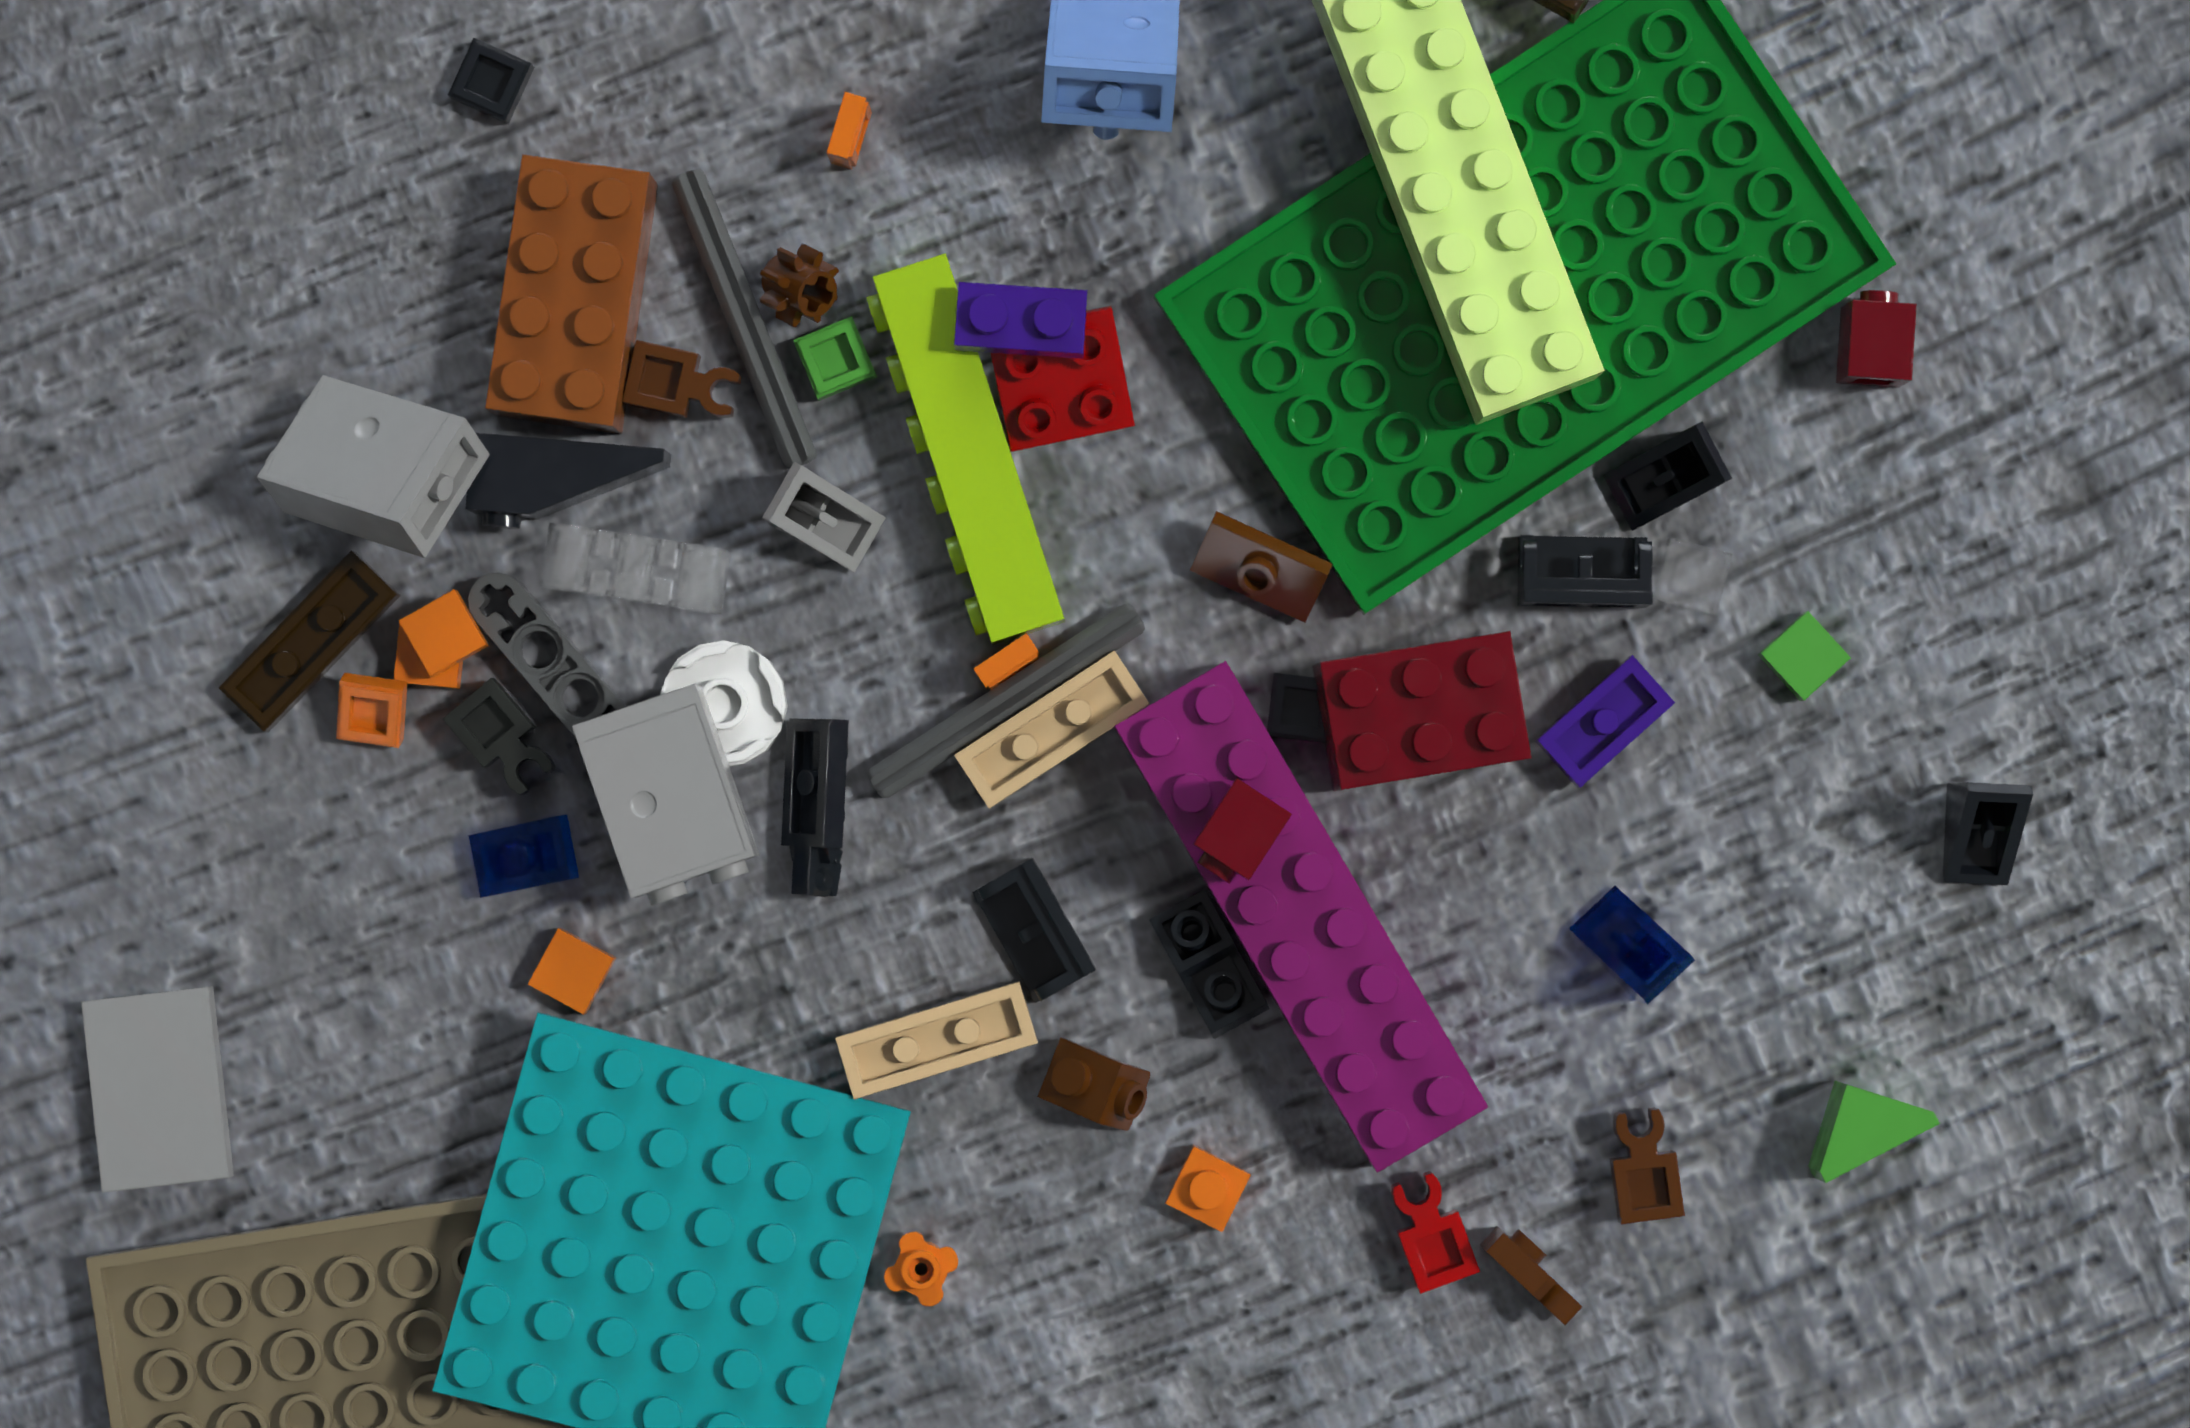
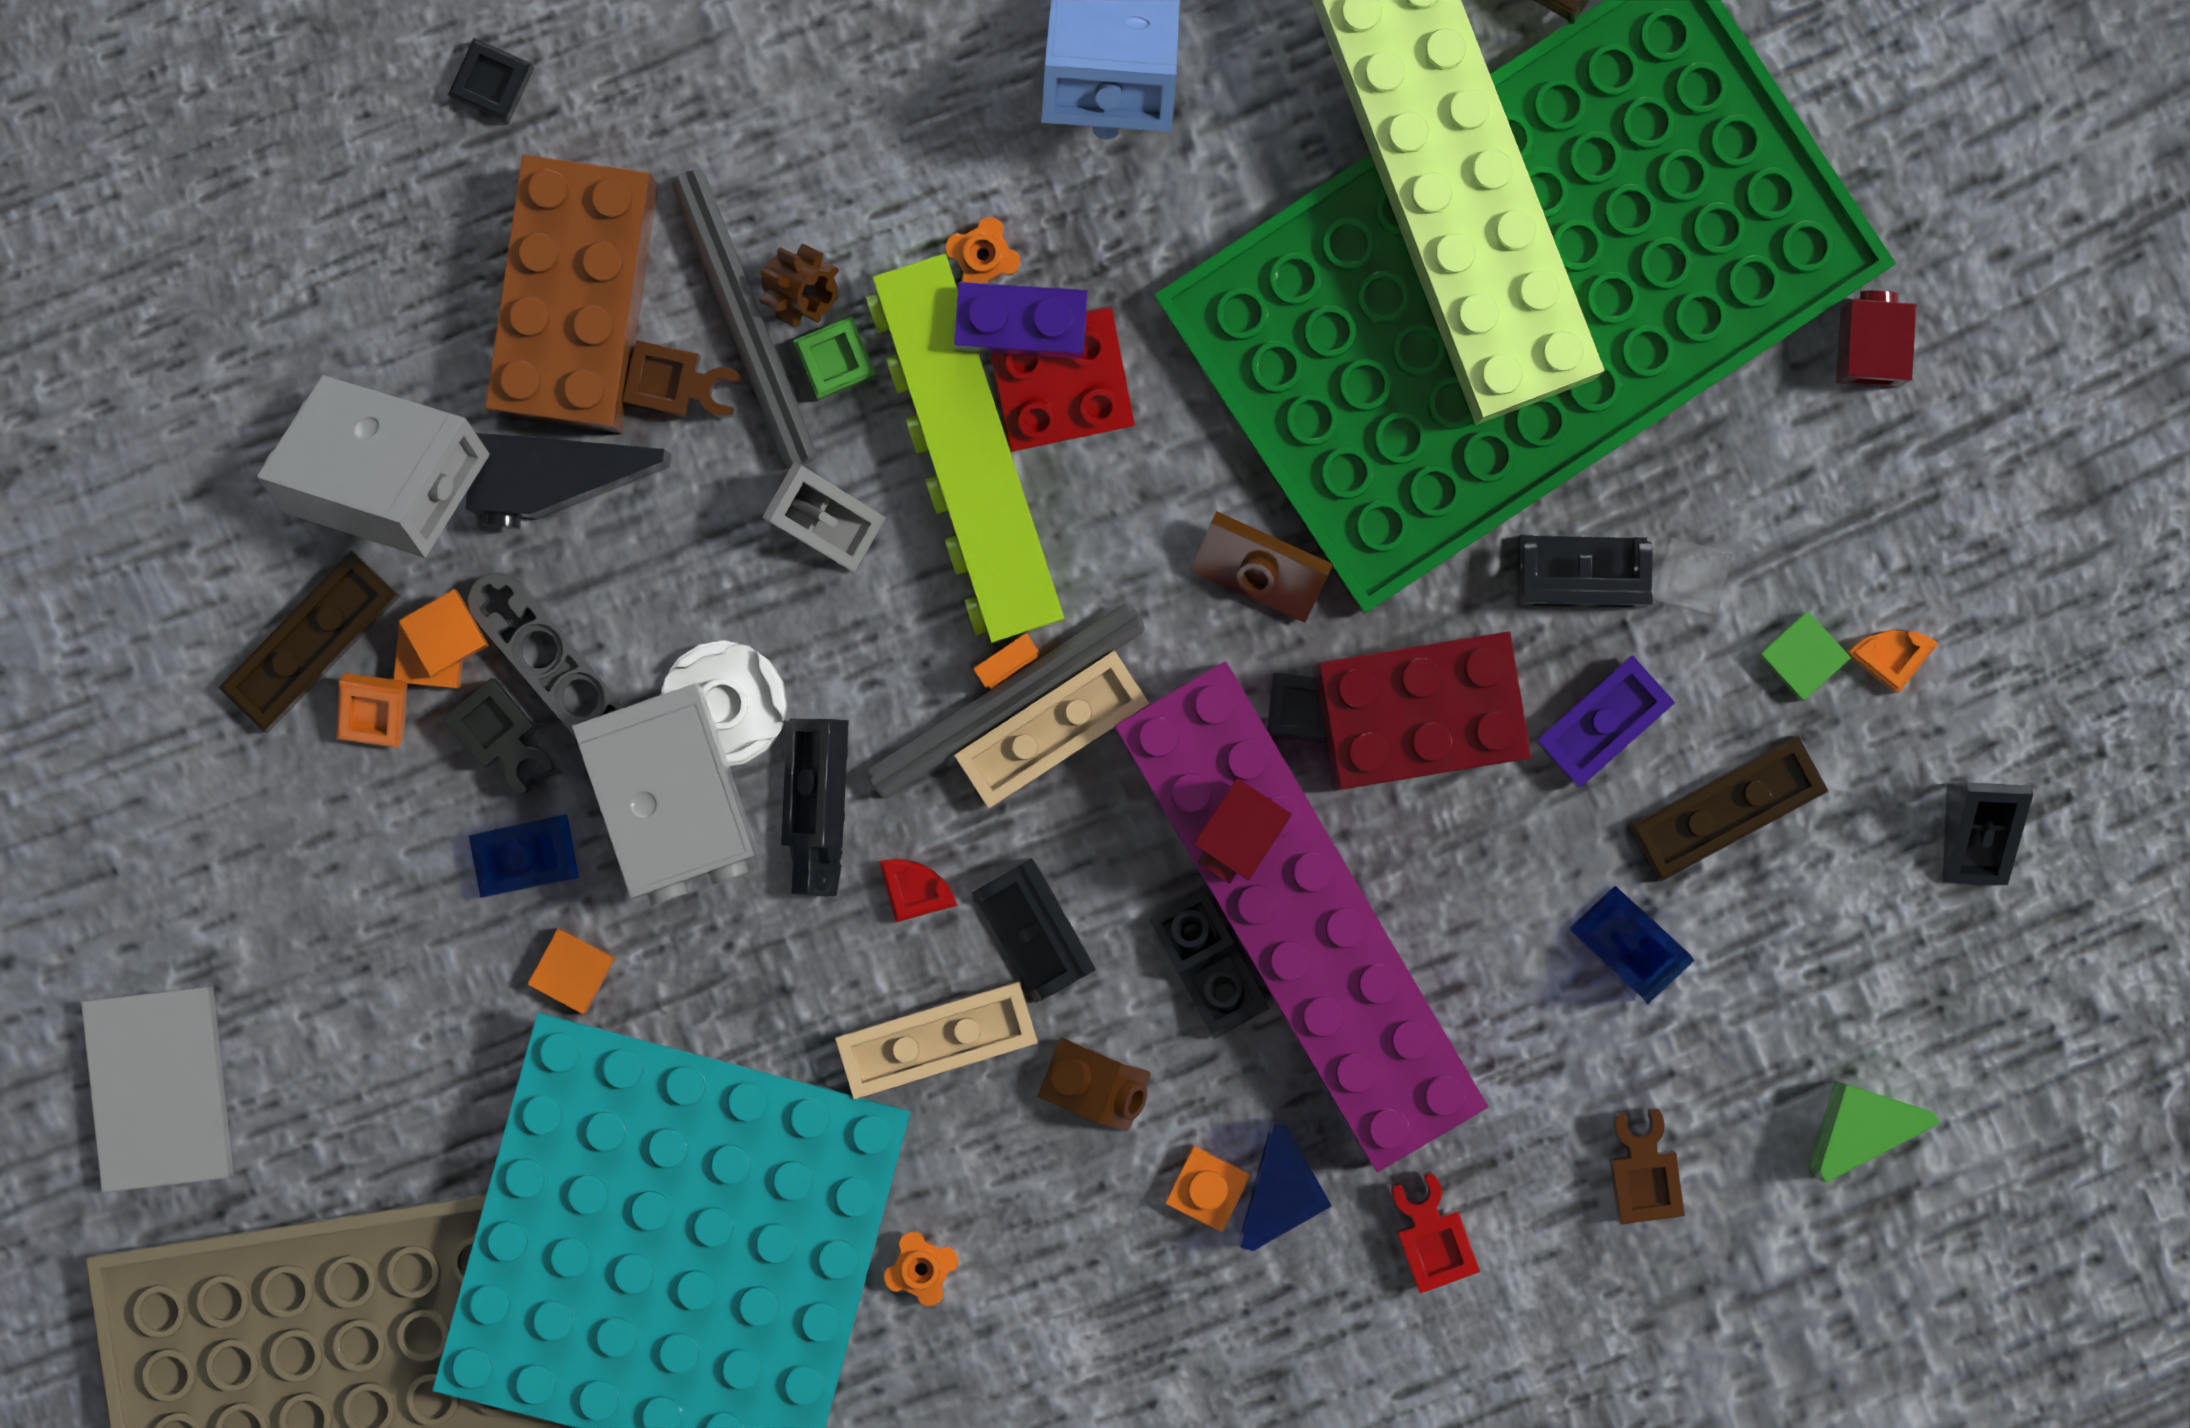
clear beam [539,523,732,615] -> none
orange tile [826,92,872,170] -> none
reddish brown plate [1480,1227,1582,1325] -> none
black slope [1603,422,1732,531] -> none
none -> red tile [879,859,958,922]
none -> orange plate [946,217,1020,284]
none -> clear blue slope [1238,1118,1332,1251]
none -> dark brown tile [1628,735,1828,882]
none -> orange tile [1846,630,1939,694]

